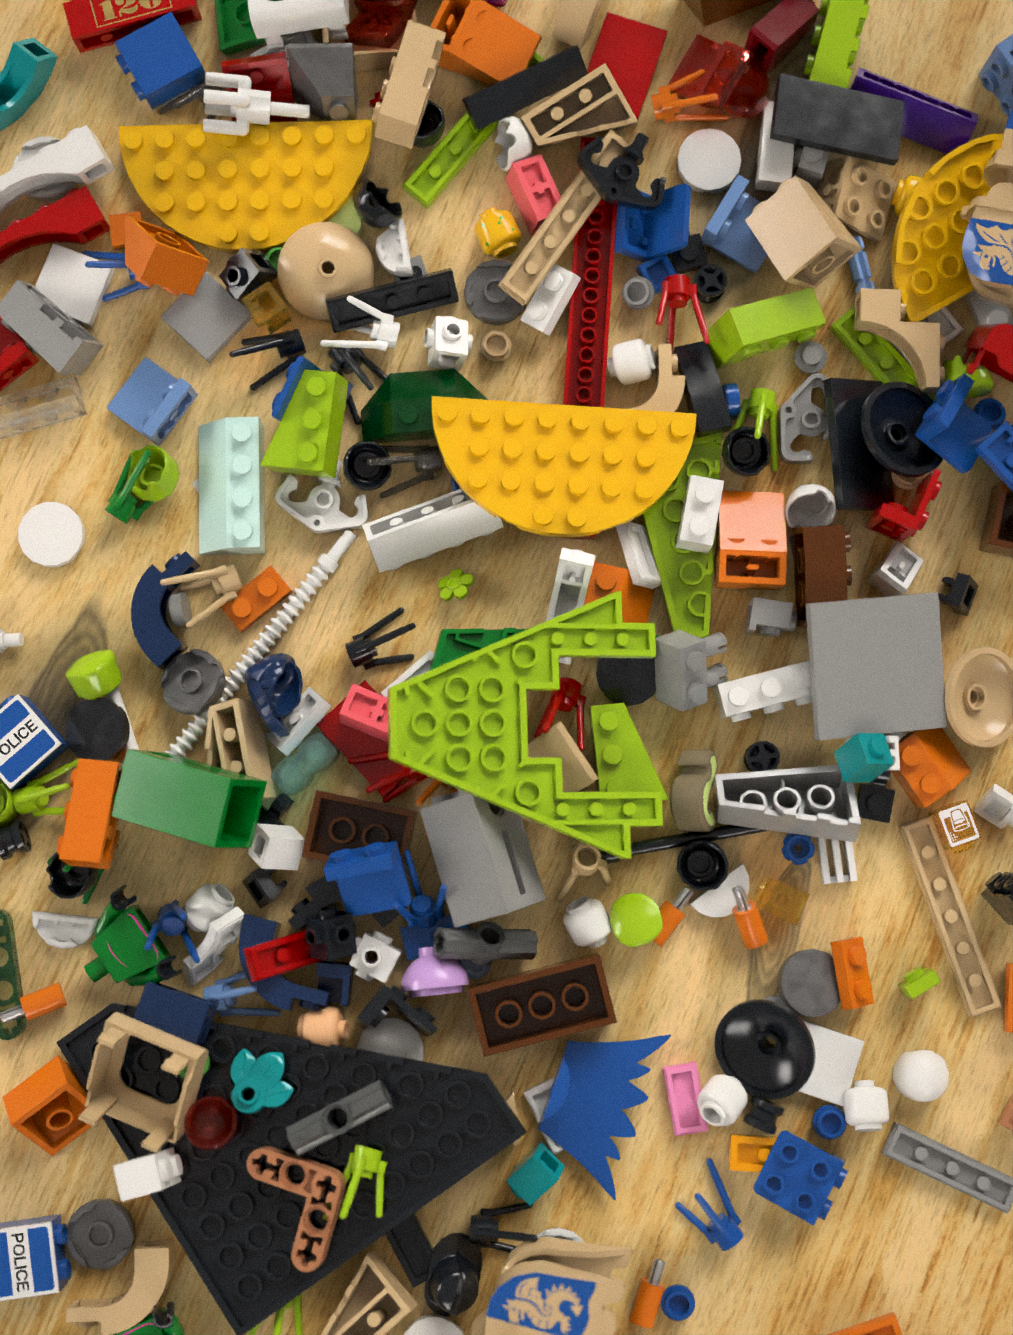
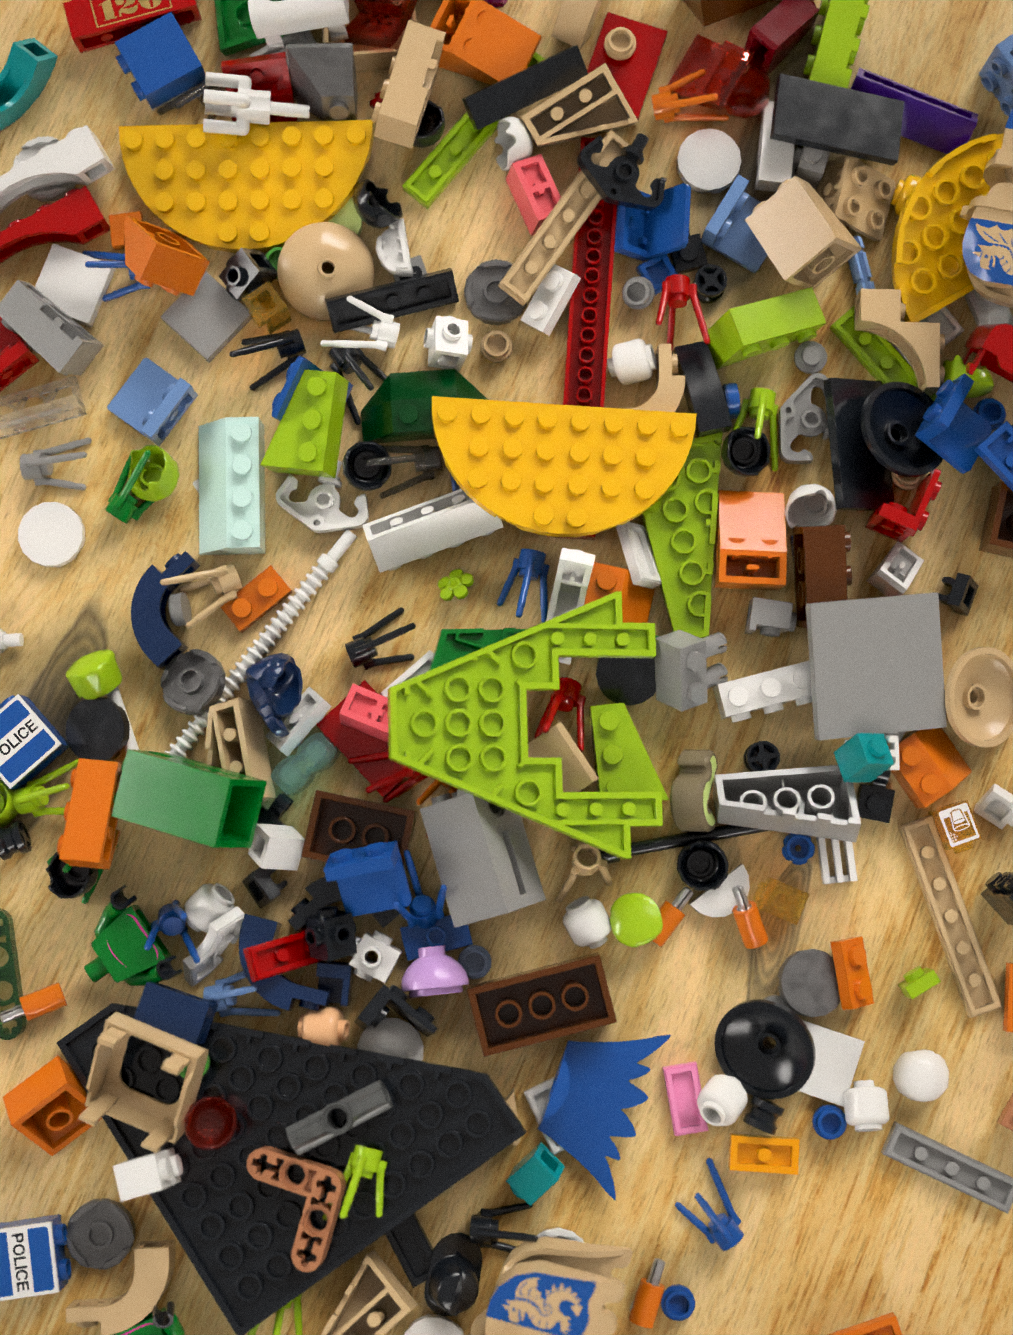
white tile [32,911,100,949] -> none
teal plate [230,1049,294,1114] -> none
dark grey piece [433,921,538,966] -> none
yellow head [474,207,522,259] -> none
white piece [675,475,724,554] -> none
blue bracket [754,1131,848,1226] -> none
none -> light grey plant [20,438,92,490]
none -> blue plant [497,548,549,623]
none -> tan plate [604,27,636,61]

